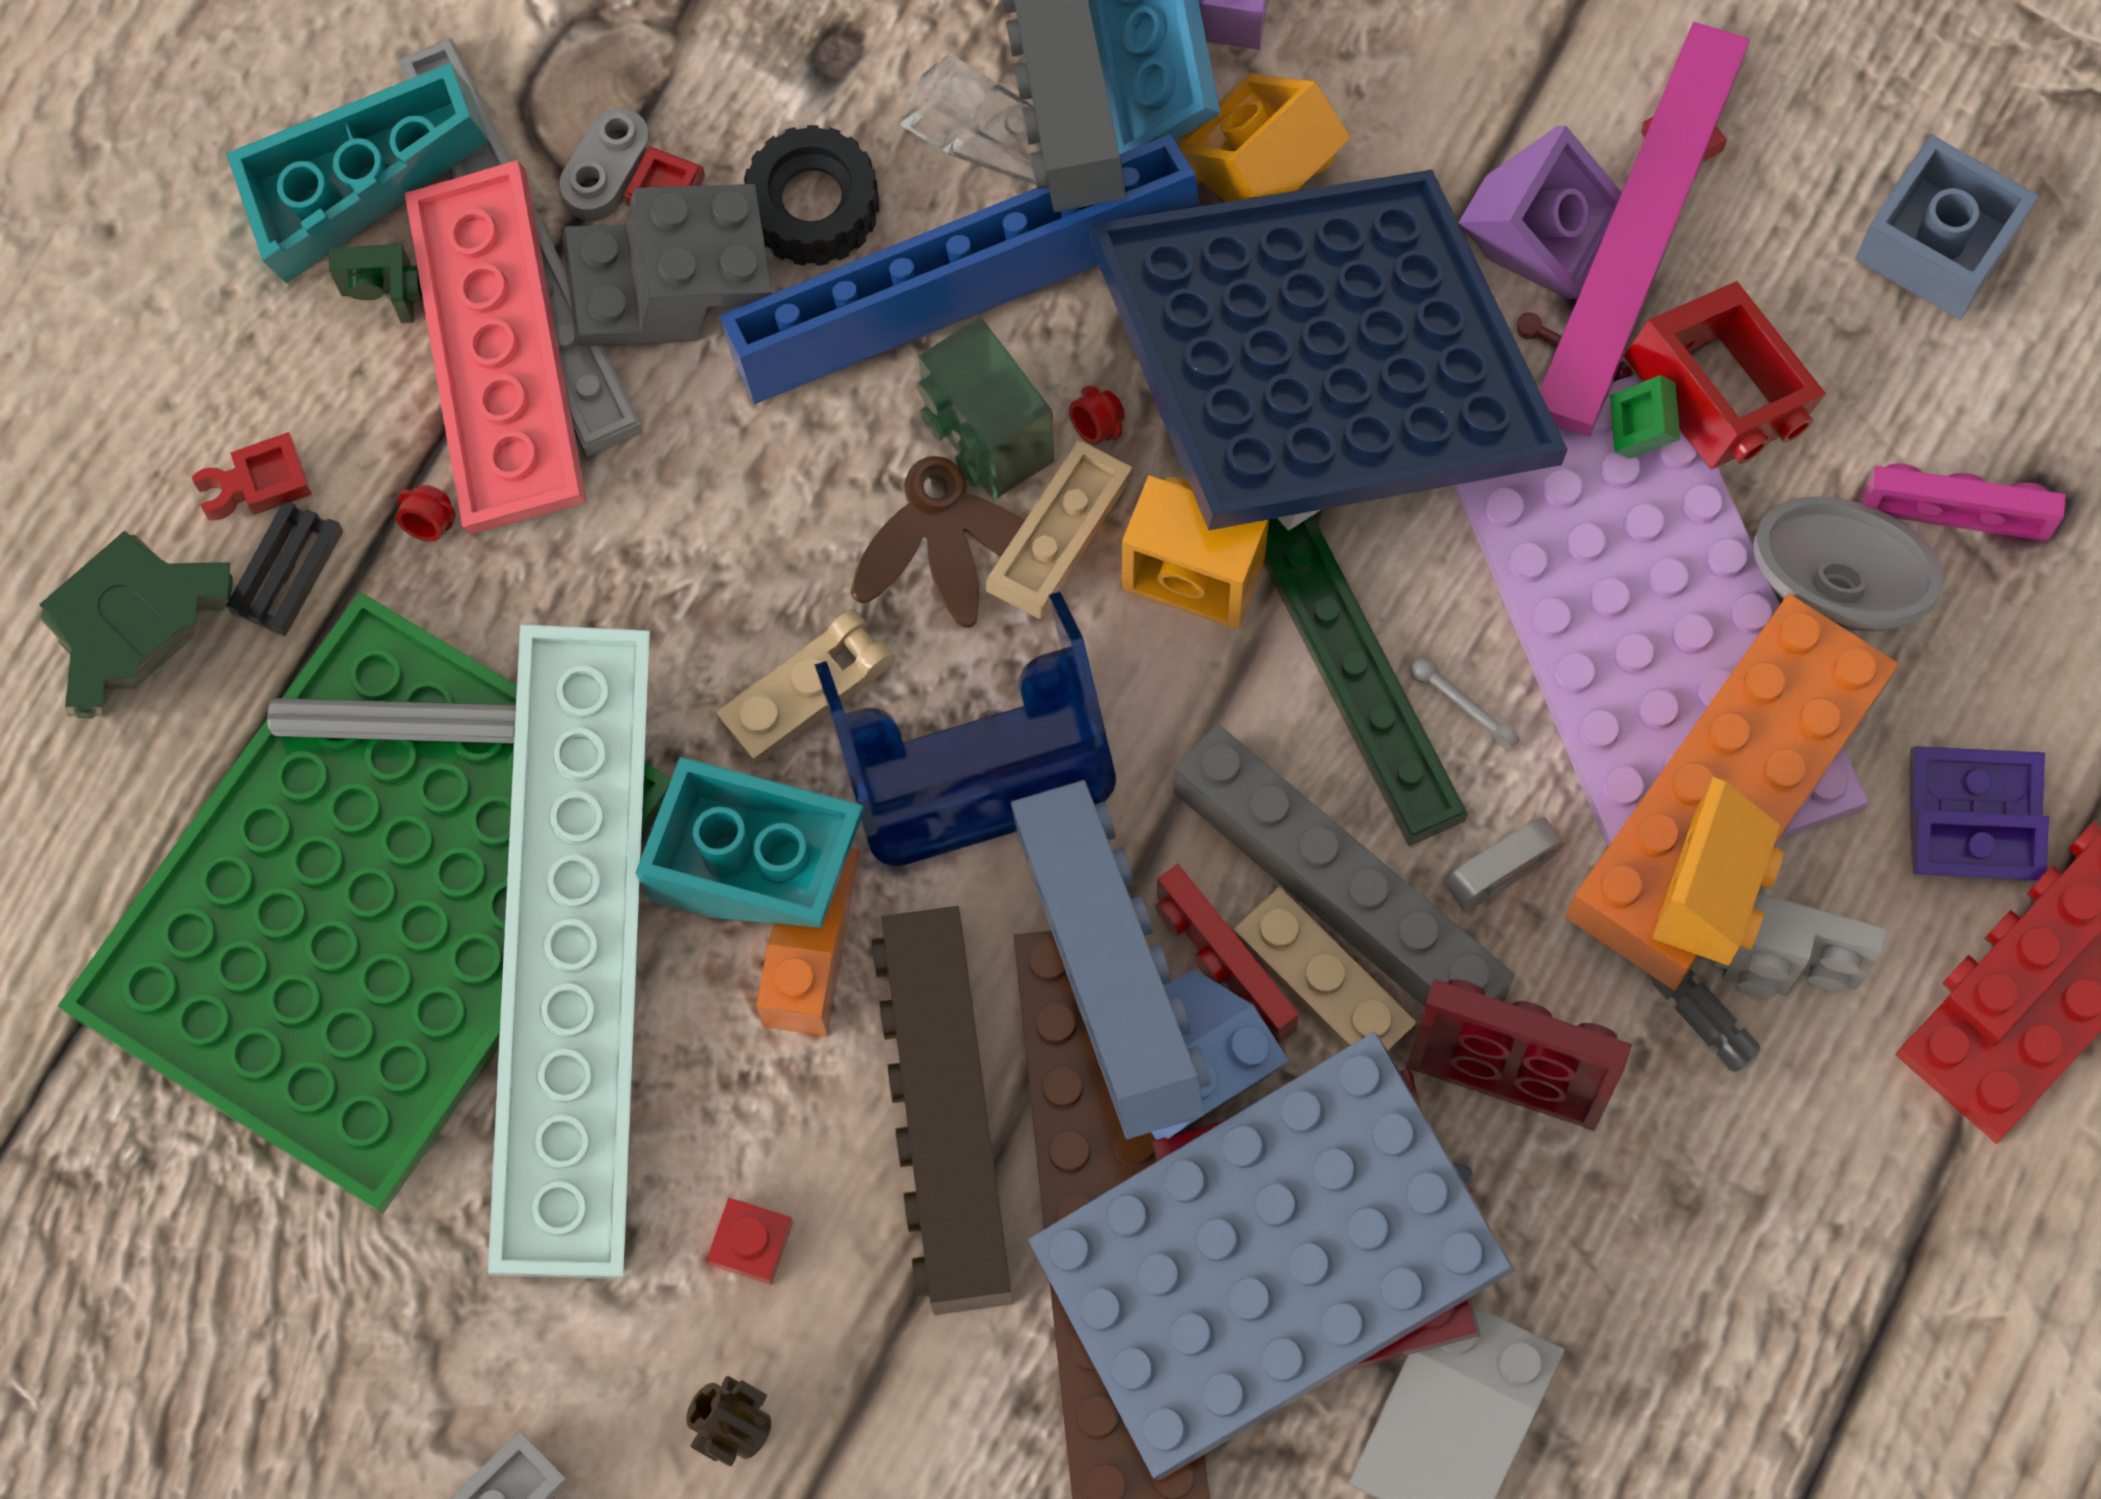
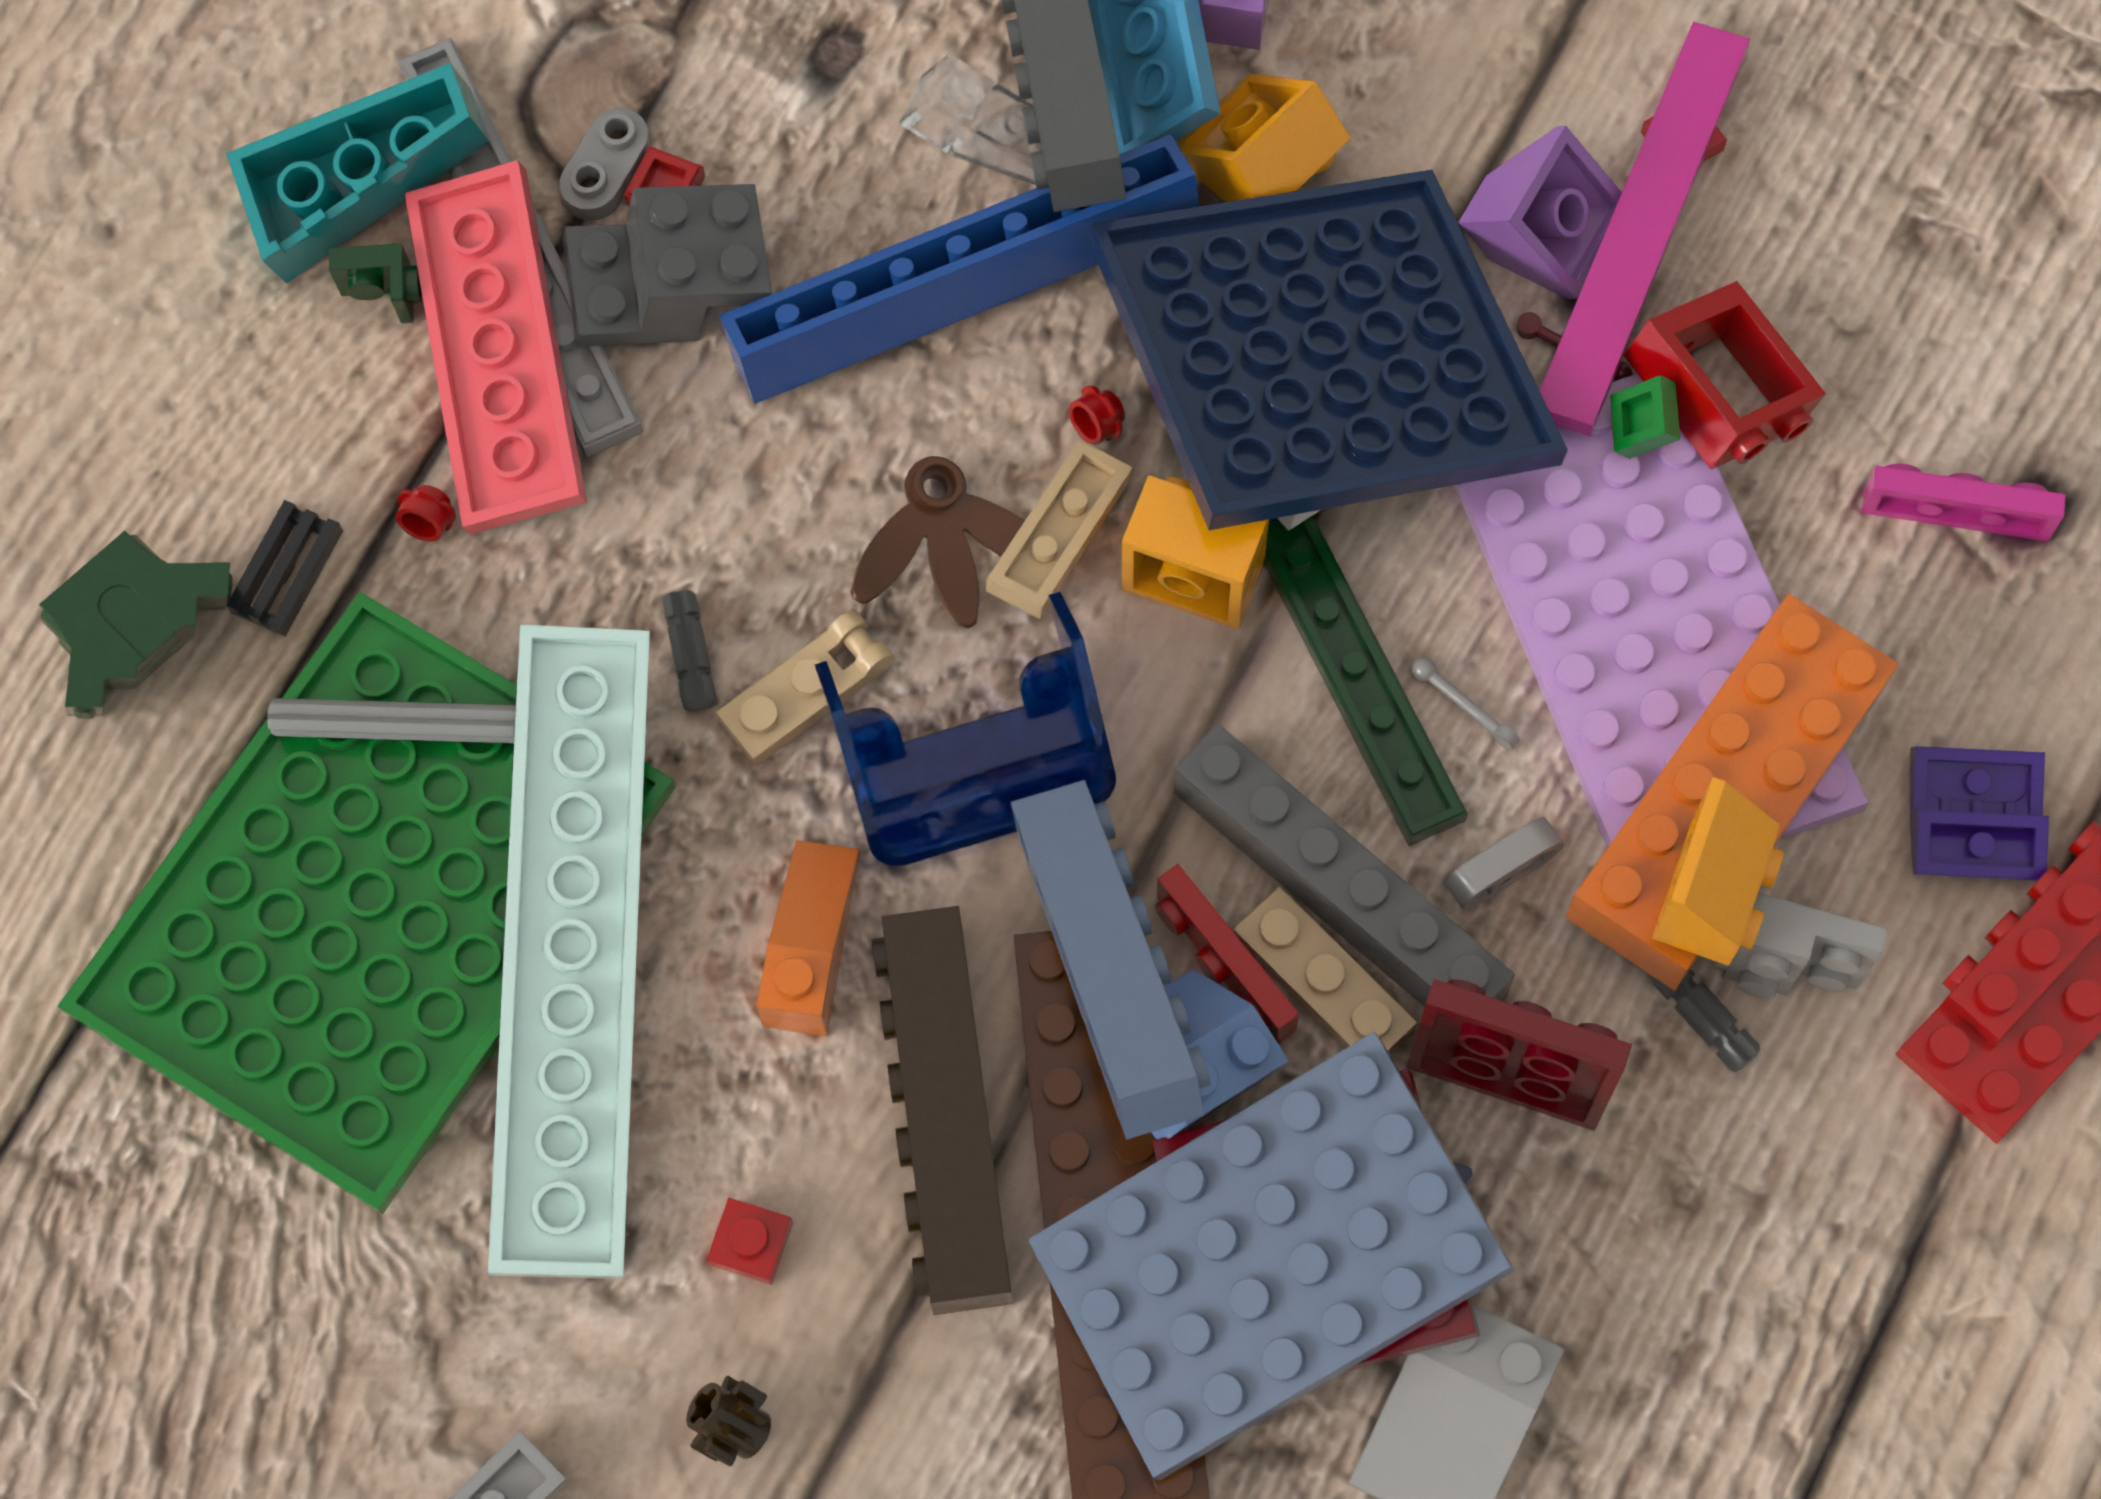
red plate [192,432,312,521] -> none
teal slope [635,757,864,928] -> none
black tyre [744,125,879,266] -> none
clear green brick [916,316,1055,501] -> none
light grey dish [1753,497,1944,631] -> none
sand blue brick [1855,134,2039,321] -> none
none -> dark grey axle [662,590,717,712]

